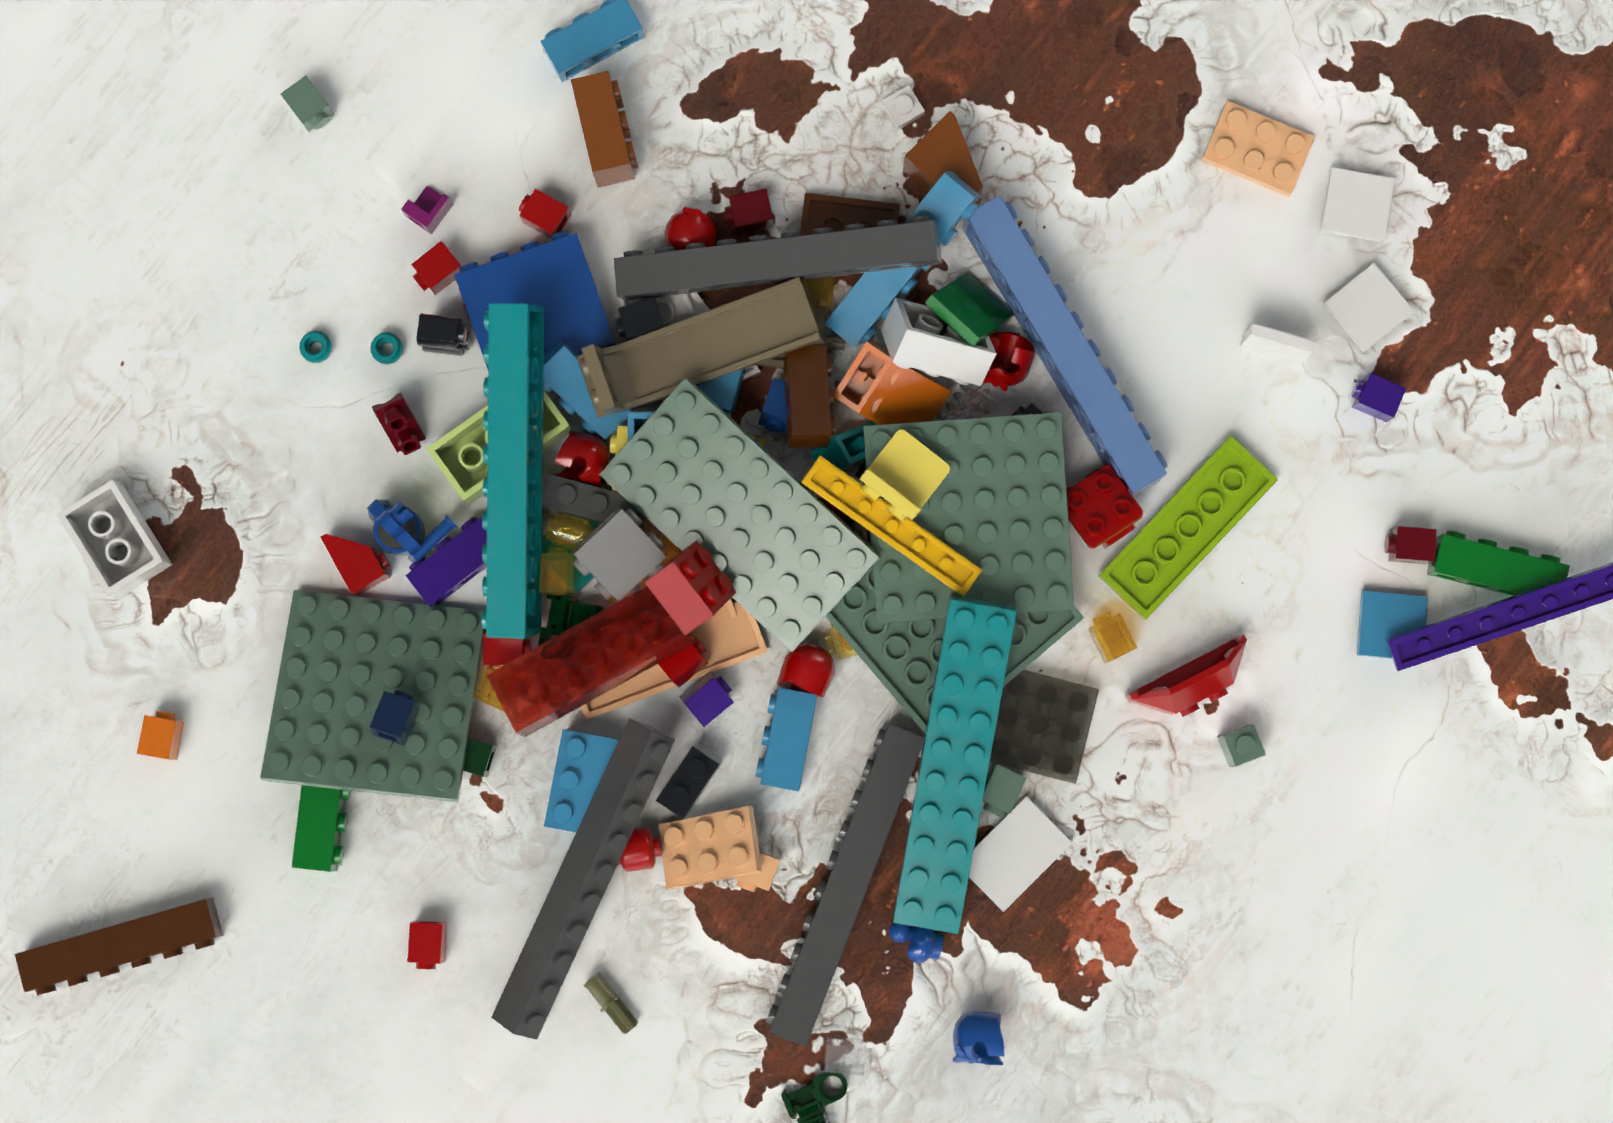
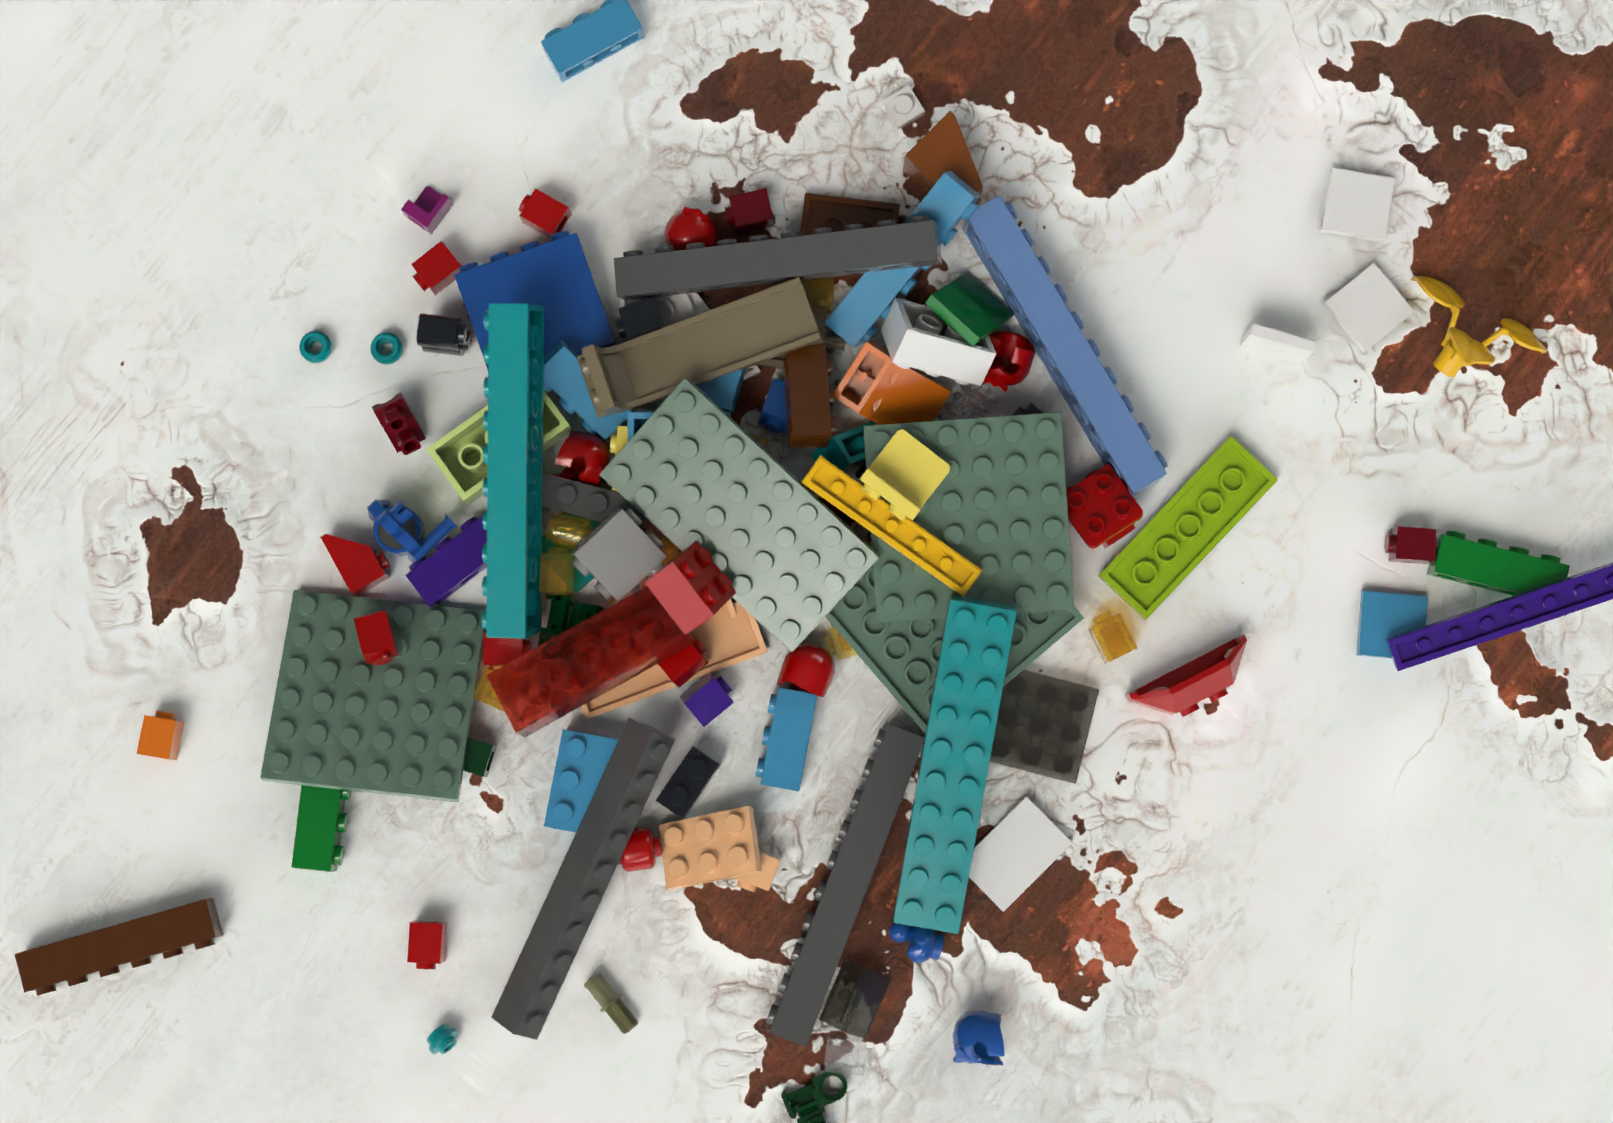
white brick [57,479,172,599] -> none
sand green brick [281,75,334,132] -> none
dark blue brick [369,690,419,746] -> none
dark orange brick [571,71,638,188] -> none
sand green brick [982,764,1026,817] -> none
light nougat plate [1201,100,1315,197] -> none
sand green brick [1217,724,1266,767] -> none
dark purple brick [1351,373,1406,422] -> none
none -> red brick [353,610,399,665]
none -> teal plate [426,1024,458,1054]
none -> clear smoke panel [819,959,890,1039]
none -> yellow plant [1411,276,1548,377]

